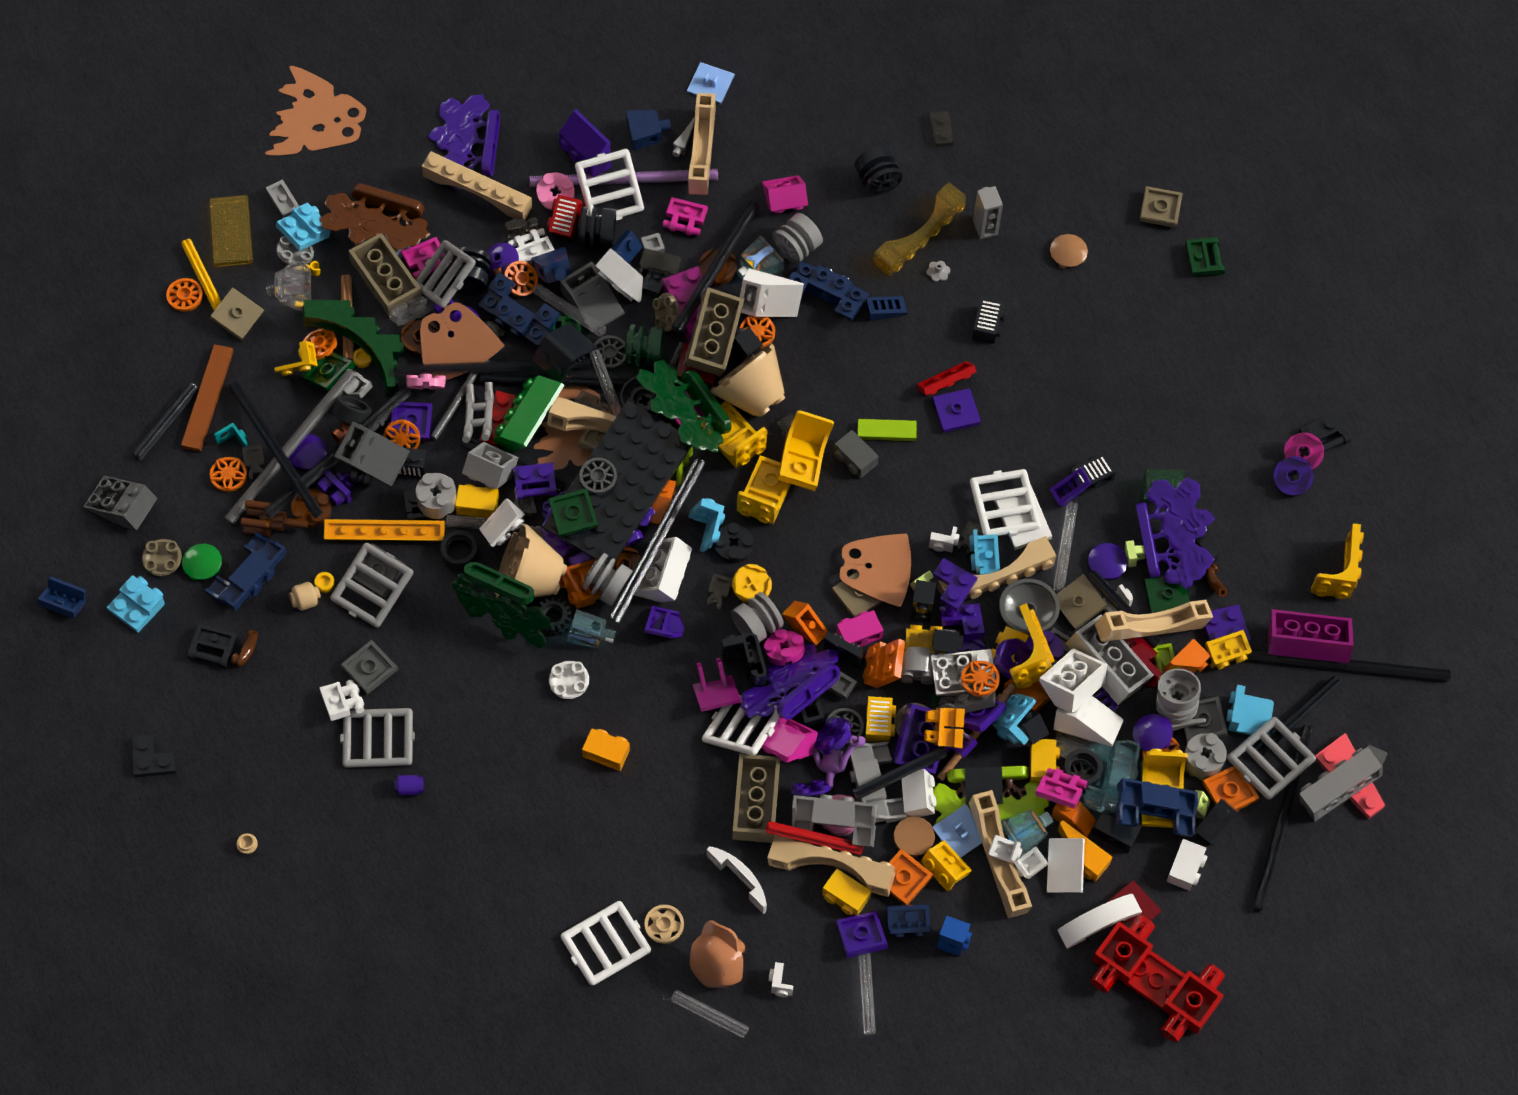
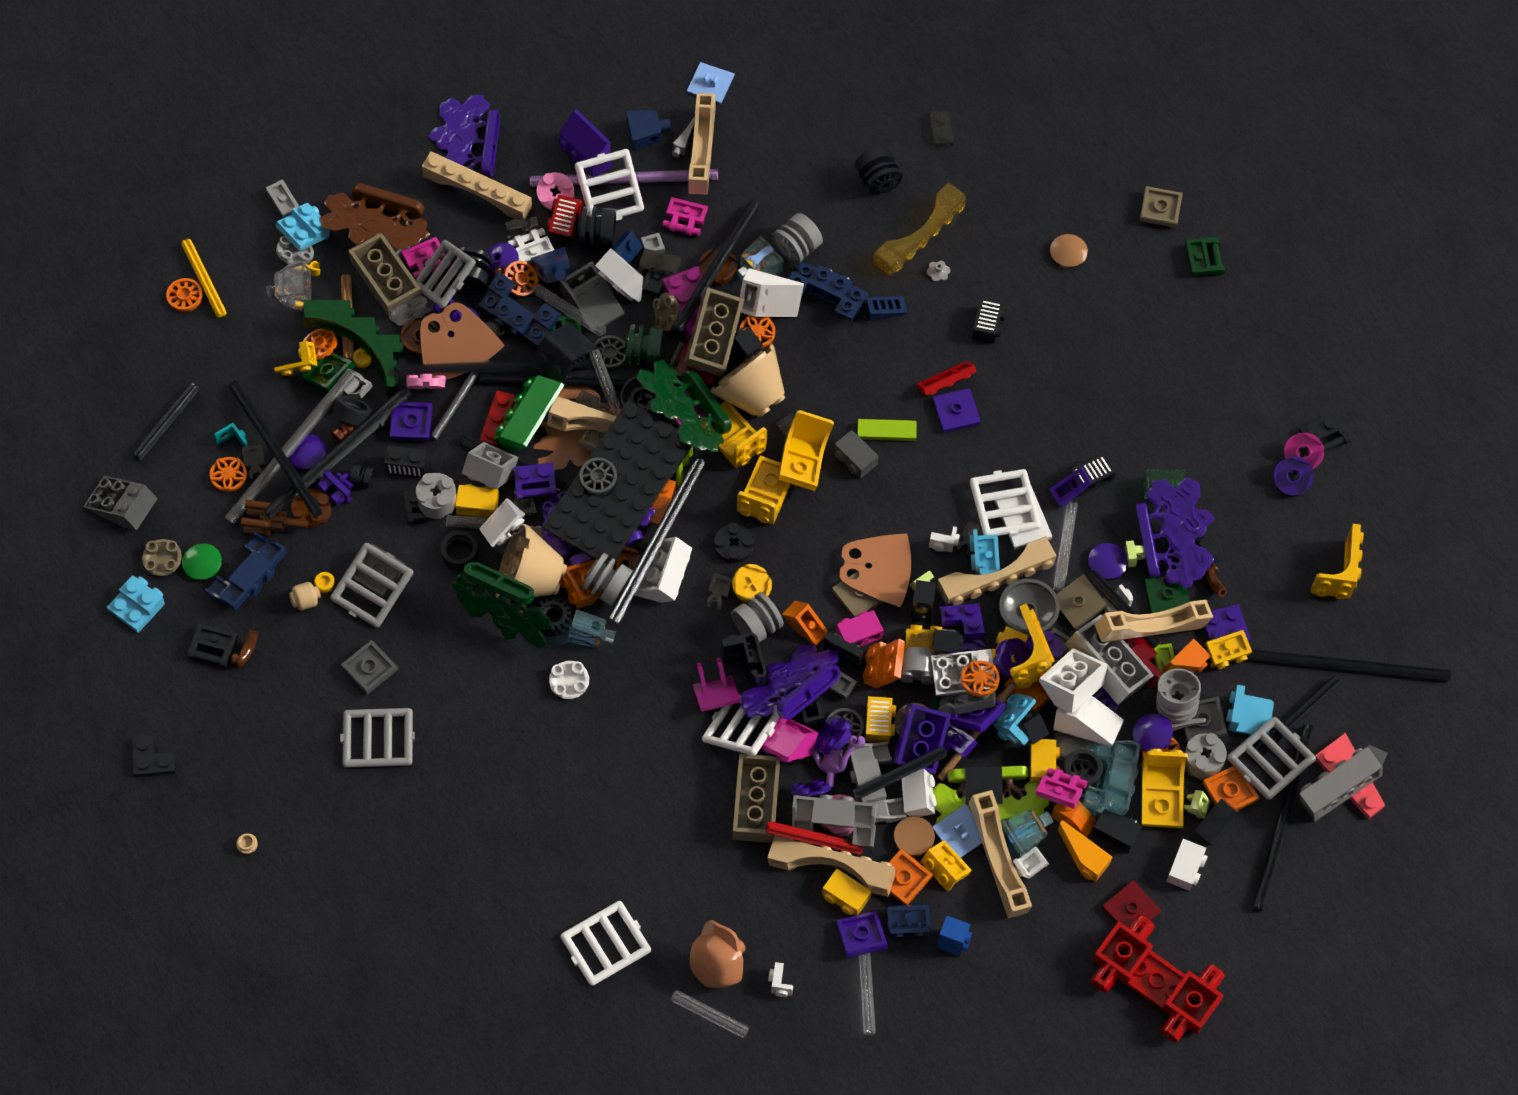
dark blue bracket [37,577,86,619] -> none
dark orange tile [181,344,234,452] -> none
clear yellow tile [210,195,253,267] -> none
dark tan plate [210,287,264,341] -> none
nougat piece [265,66,366,155] -> none
white plate [320,680,364,721] -> none
light orange plate [324,519,445,541] -> none
dark grey slope [334,422,410,486] -> none
orange wheel [383,419,420,449] -> none
dark purple brick [394,775,423,796] -> none
light grey piece [462,382,494,443] -> none
dark green plate [548,488,598,538] -> none
light orange brick [582,729,630,771] -> none
dark purple slope [645,606,684,638] -> none
tan wheel [645,905,684,944] -> none
medium azure bracket [688,498,725,553] -> none
white slope [707,846,767,914] -> none
dark pink slope [762,175,808,213] -> none
dark pink plate [764,628,805,666] -> none
light orange hips [924,708,965,748] -> none
dark purple plate [933,558,978,612] -> none
light grey brick [973,186,1003,239] -> none
white bracket [987,835,1022,864] -> none
white piece [1047,838,1085,893] -> none
white slope [1057,894,1142,949] -> none
dark blue bracket [1115,778,1198,837] -> none
magenta brick [1268,609,1353,663] -> none

